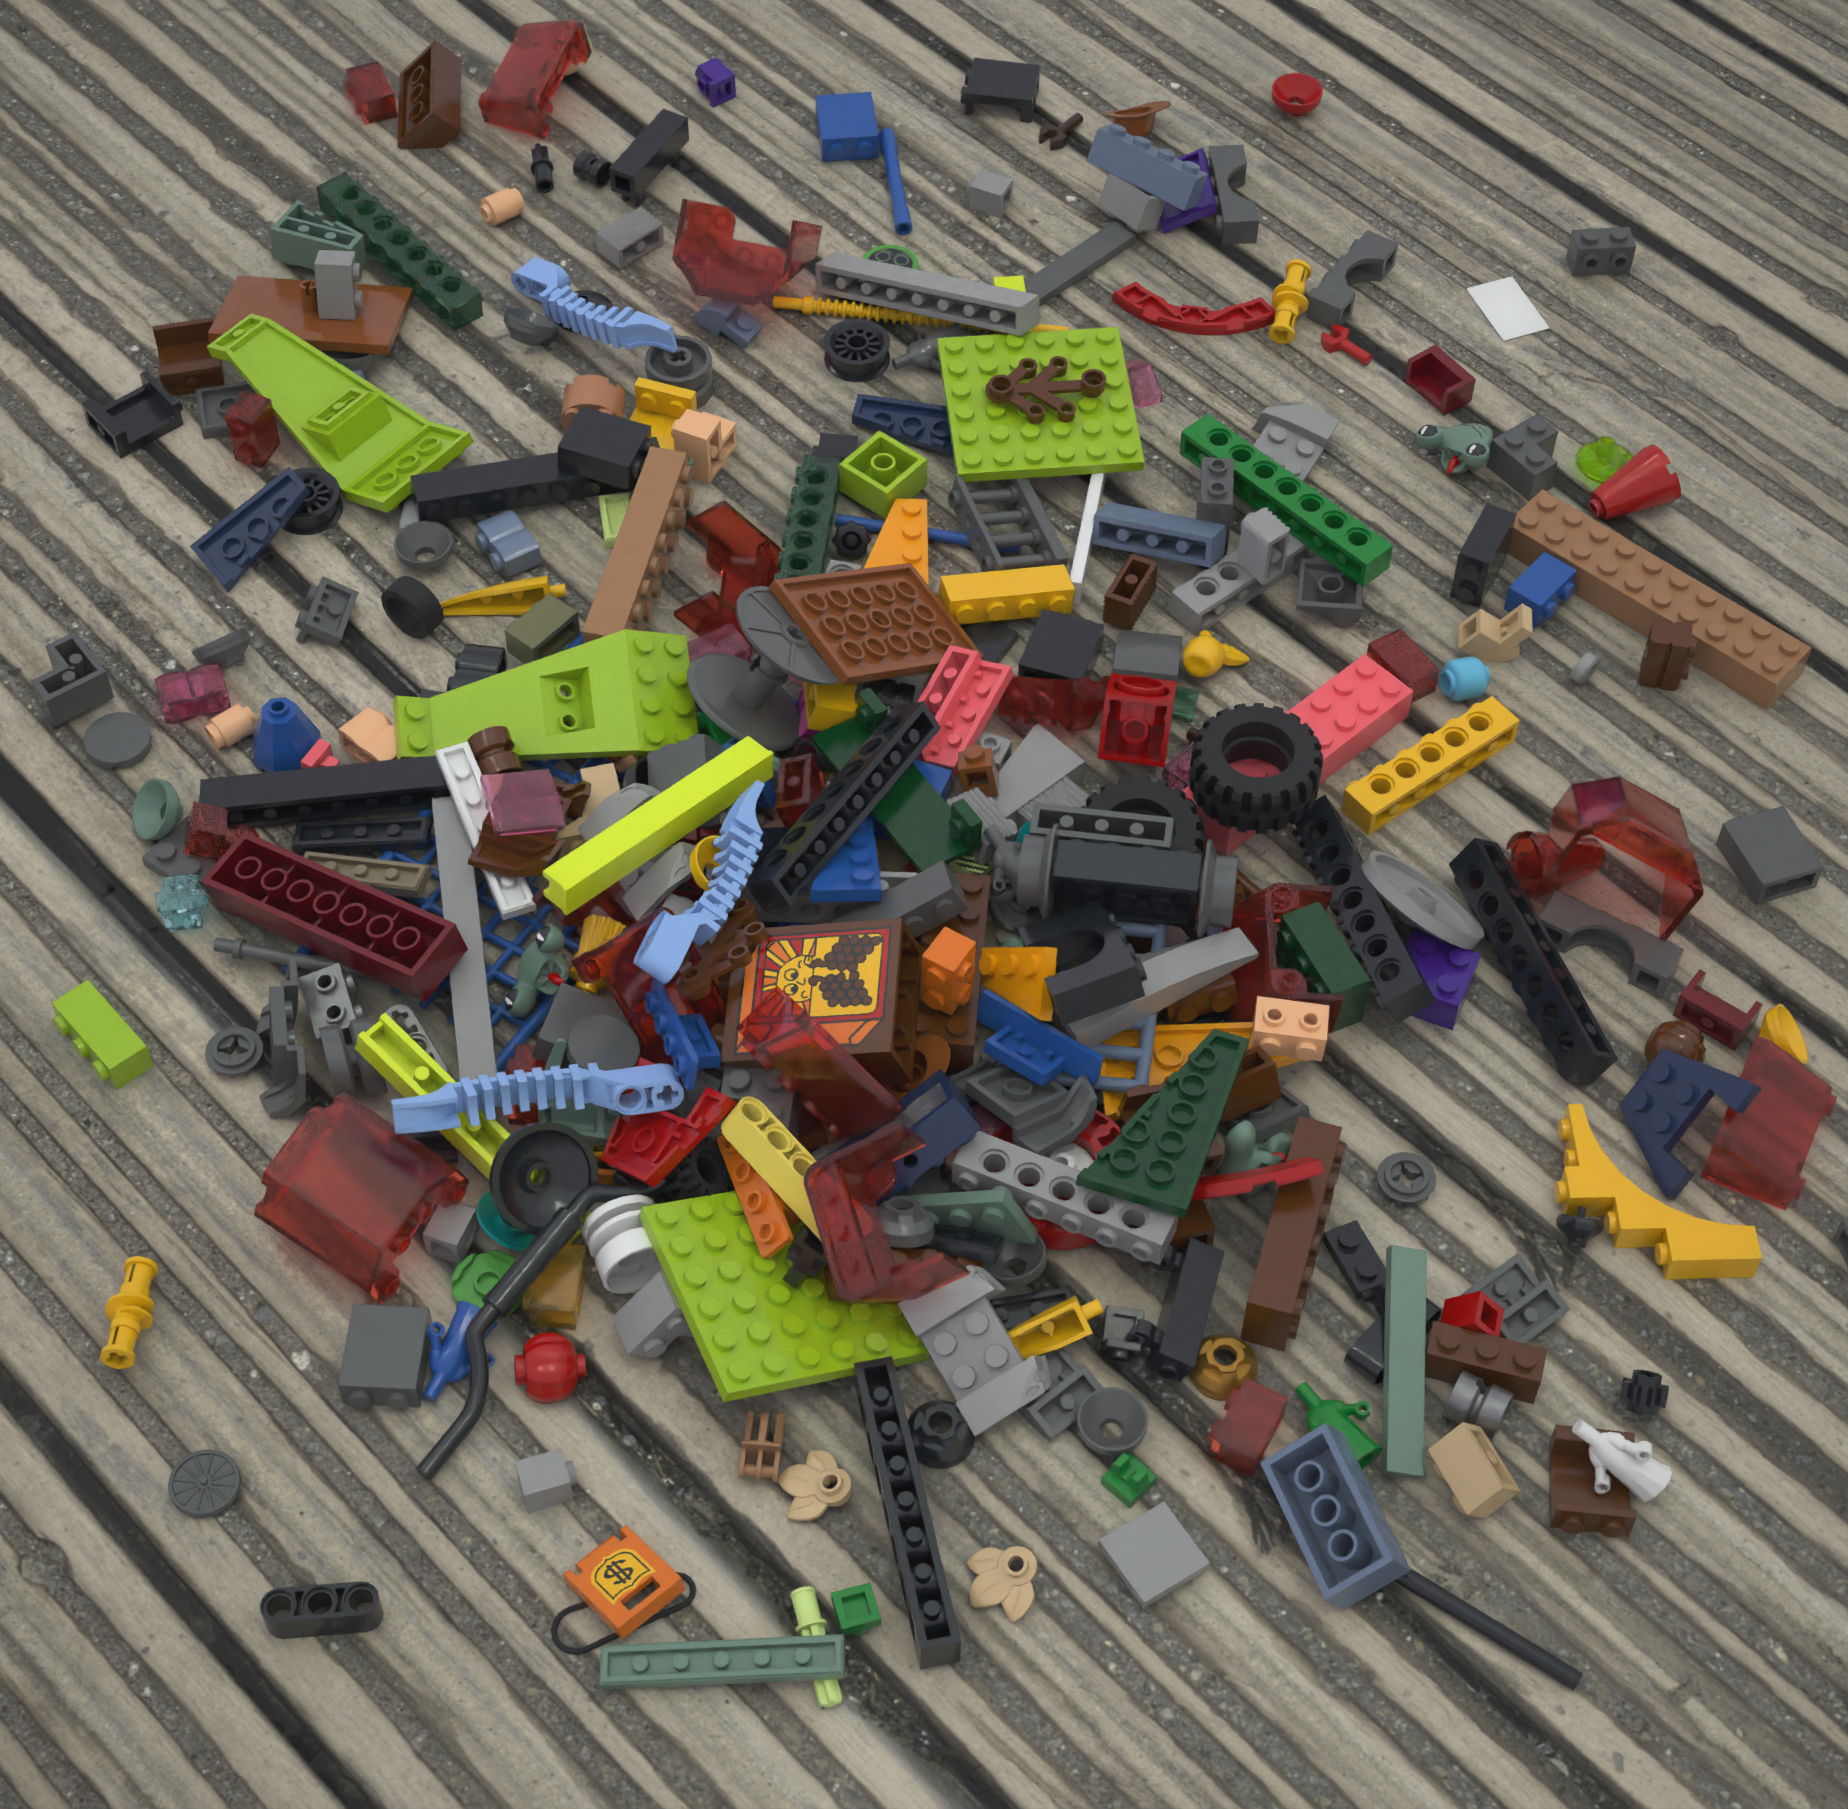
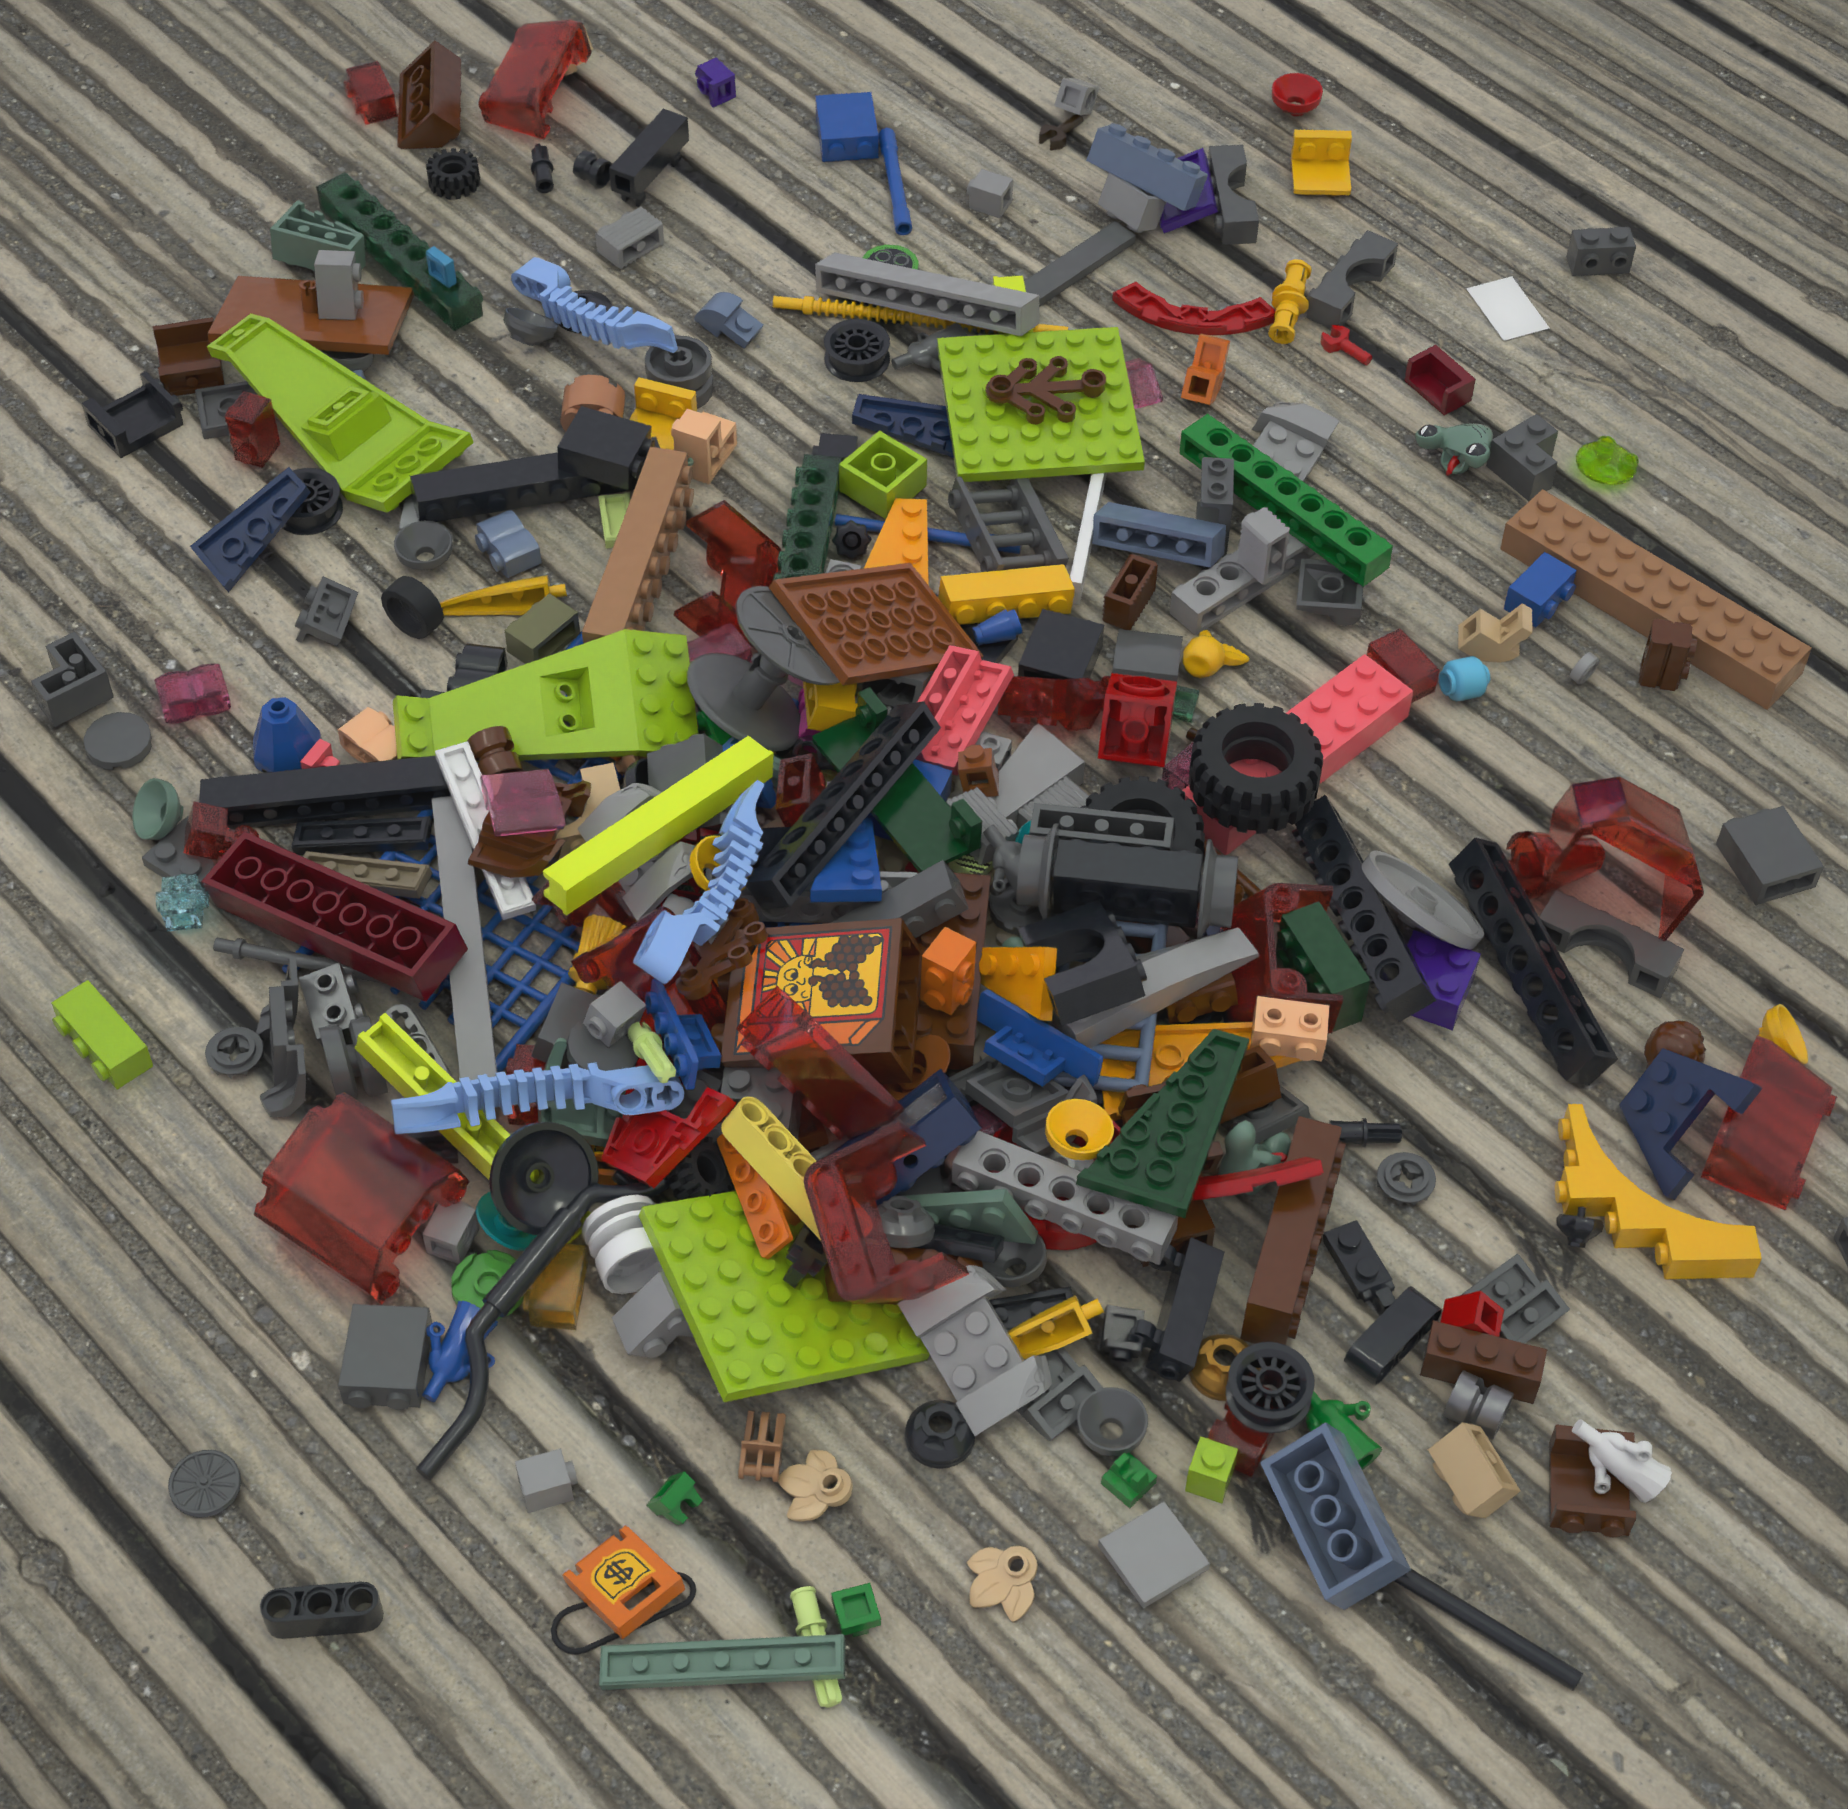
yellow piece [100,1256,158,1369] -> none
dark grey piece [191,627,251,670] -> none
light nougat brick [204,704,257,750] -> none
light nougat brick [479,188,525,226] -> none
sand green head [504,924,569,1017] -> none
red plant [514,1332,586,1404] -> none
clear red windscreen [672,199,822,307] -> none
black brick [854,1356,961,1670] -> none
black panel [961,58,1040,123] -> none
dark orange piece [1105,101,1171,138] -> none
yellow brick [1341,696,1520,835] -> none
sand green tile [1382,1245,1427,1479] -> none
black brick [1450,503,1517,607] -> none
red cone [1588,444,1681,520] -> none
black gear [1620,1370,1669,1416] -> none
dark red panel [1673,969,1763,1051] -> none
none -> black tyre [426,148,480,200]
none -> dark azure tile [426,246,457,288]
none -> light grey brick [583,981,646,1048]
none -> yellowish green axle [628,1022,676,1083]
none -> green tile [646,1472,703,1525]
none -> blue cone [972,609,1023,646]
none -> yellow piece [1045,1099,1114,1160]
none -> light grey brick [1054,78,1099,115]
none -> orange brick [1181,334,1231,405]
none -> lime brick [1185,1436,1238,1504]
none -> black wheel [1226,1342,1315,1433]
none -> yellow bracket [1291,130,1352,196]
none -> black axle [1329,1118,1402,1147]

